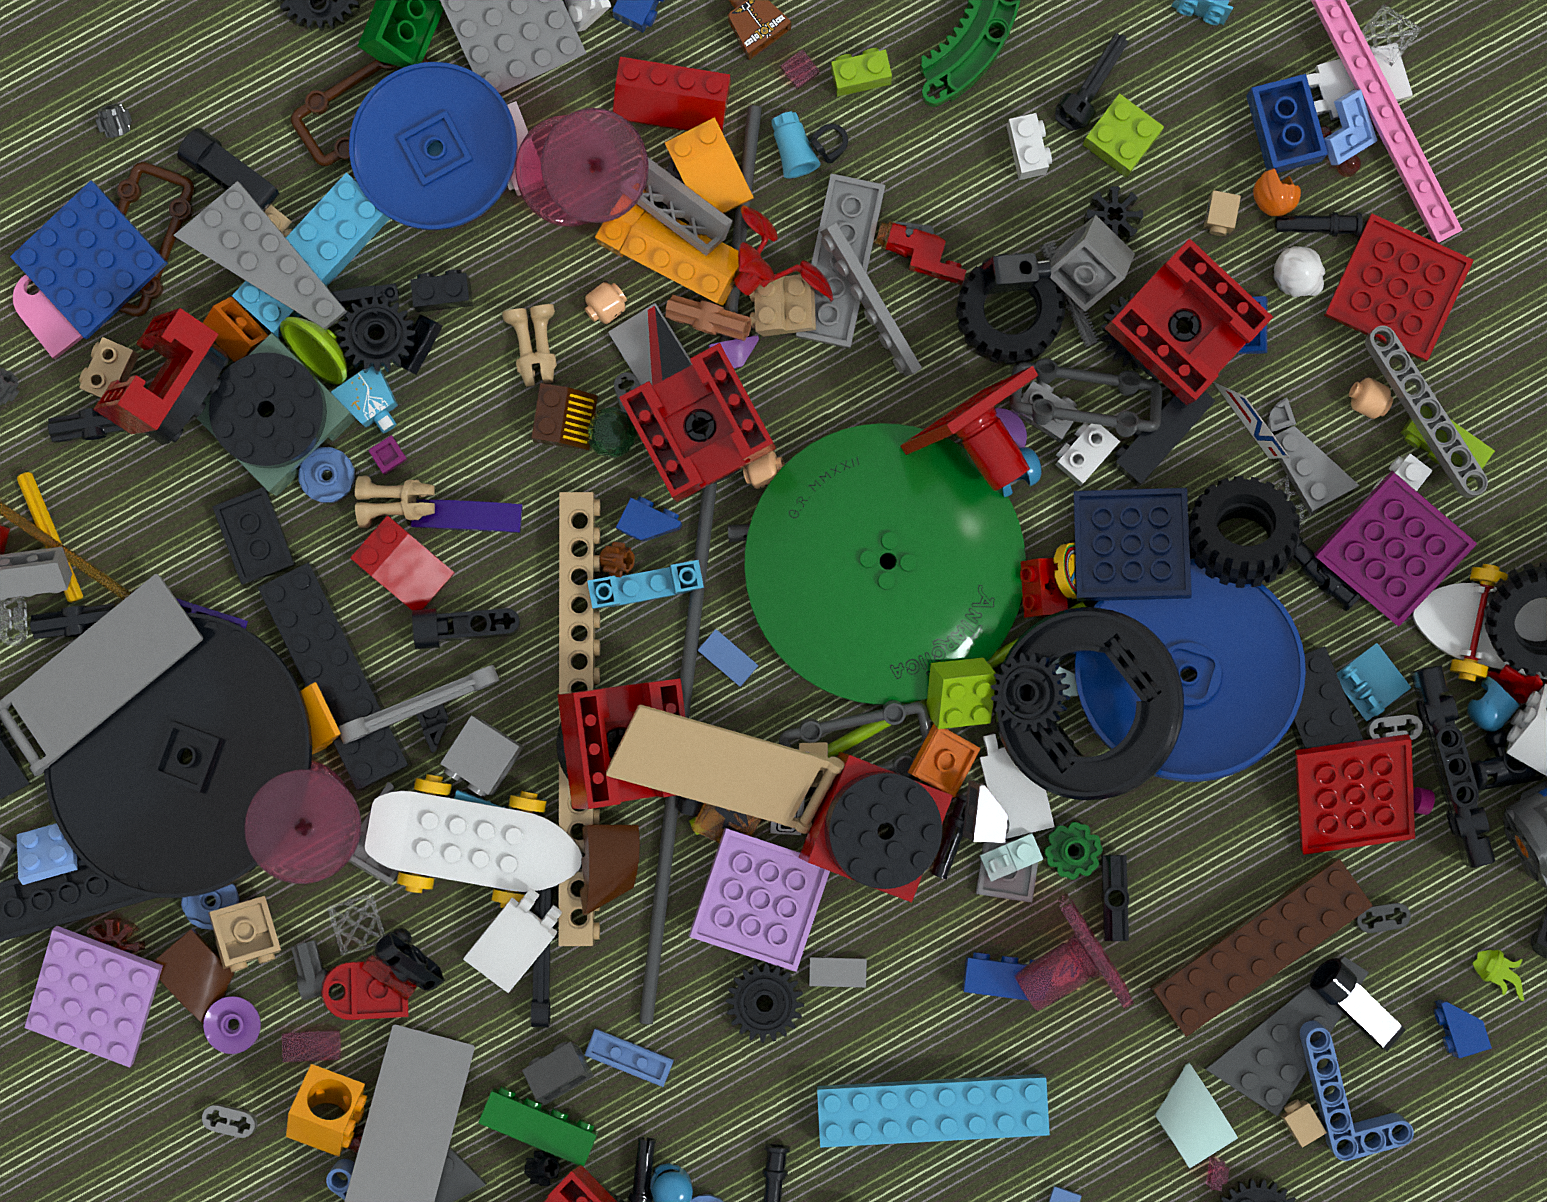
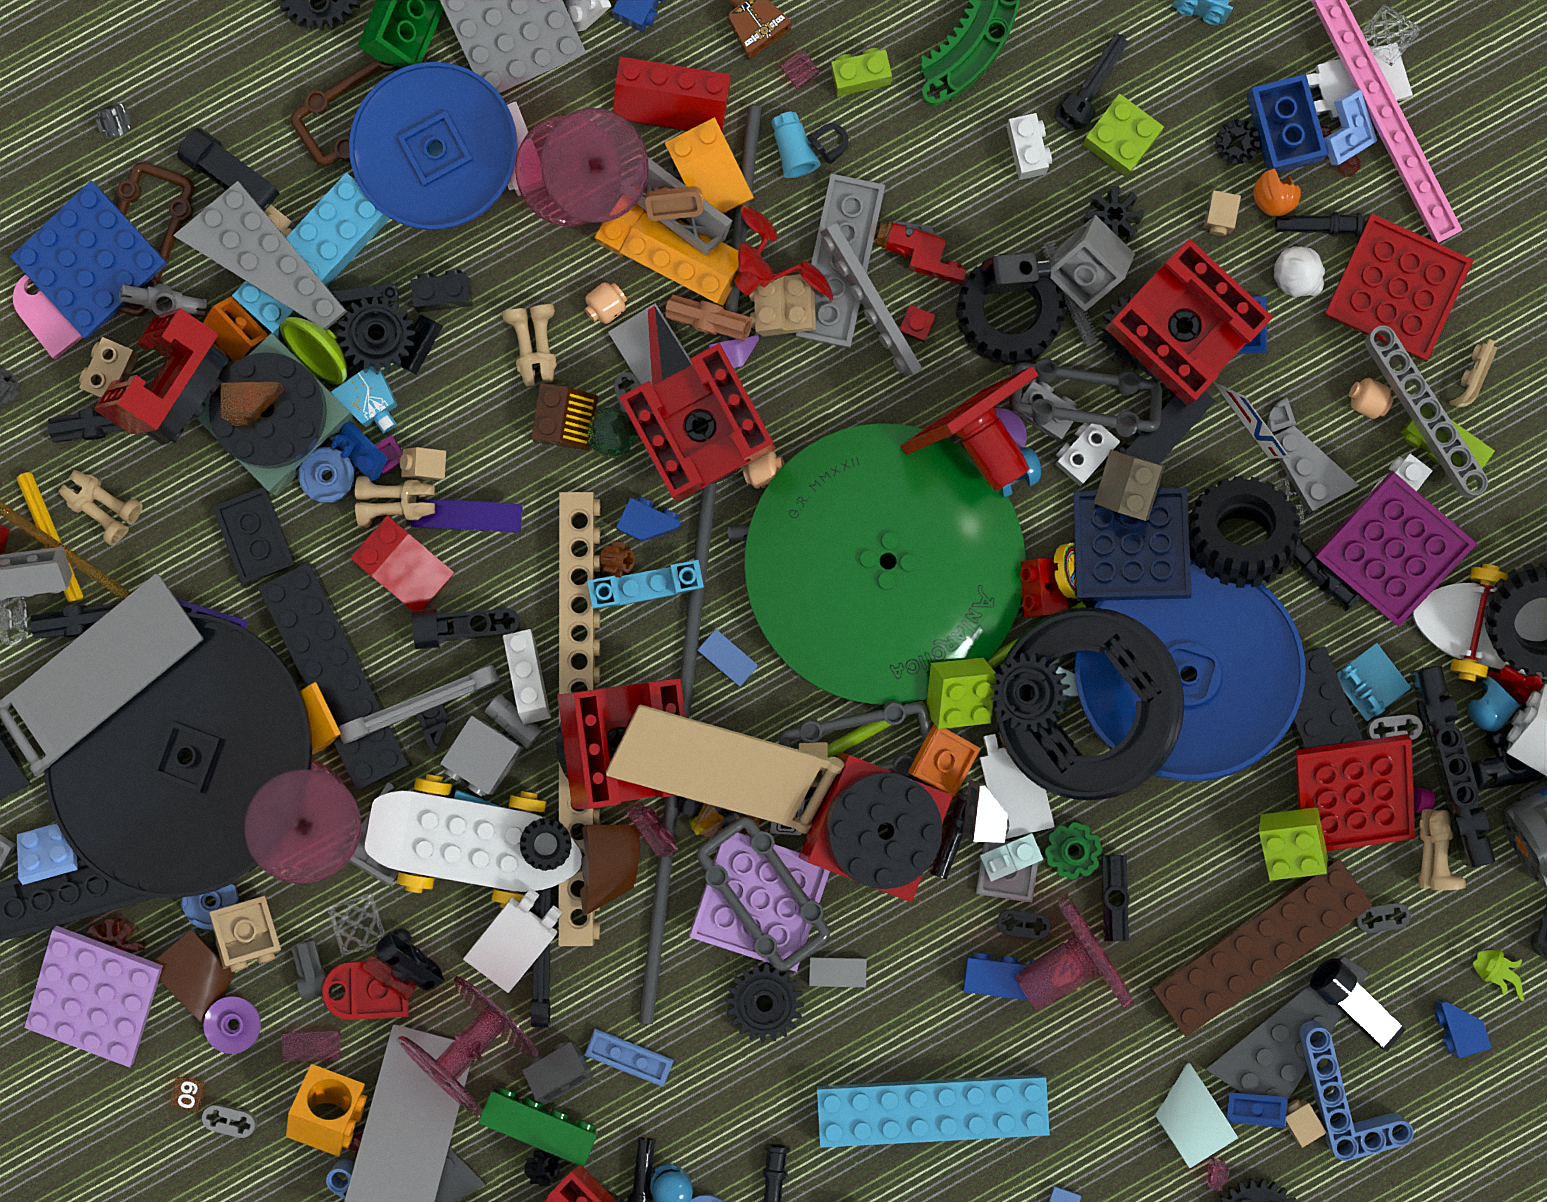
none -> tan piece [58,470,143,546]
none -> light grey pin [119,284,207,317]
none -> clear orange tile [170,1077,206,1112]
none -> clear orange slope [221,382,284,426]
none -> blue plate [331,422,388,481]
none -> clear pink piece [397,976,539,1118]
none -> tan brick [400,447,446,480]
none -> light grey axle [484,694,543,749]
none -> white brick [503,629,551,725]
none -> black tyre [520,818,572,871]
none -> clear pink plate [626,805,678,857]
none -> medium nougat piece [645,185,704,221]
none -> dark grey bar [697,817,830,971]
none -> red plate [900,305,936,343]
none -> black beam [996,909,1051,939]
none -> dark tan slope [1094,449,1165,521]
none -> black gear [1215,119,1260,164]
none -> blue plate [1227,1092,1288,1128]
none -> lime brick [1259,807,1328,881]
none -> tan piece [1418,809,1466,890]
none -> tan piece [1449,339,1498,407]

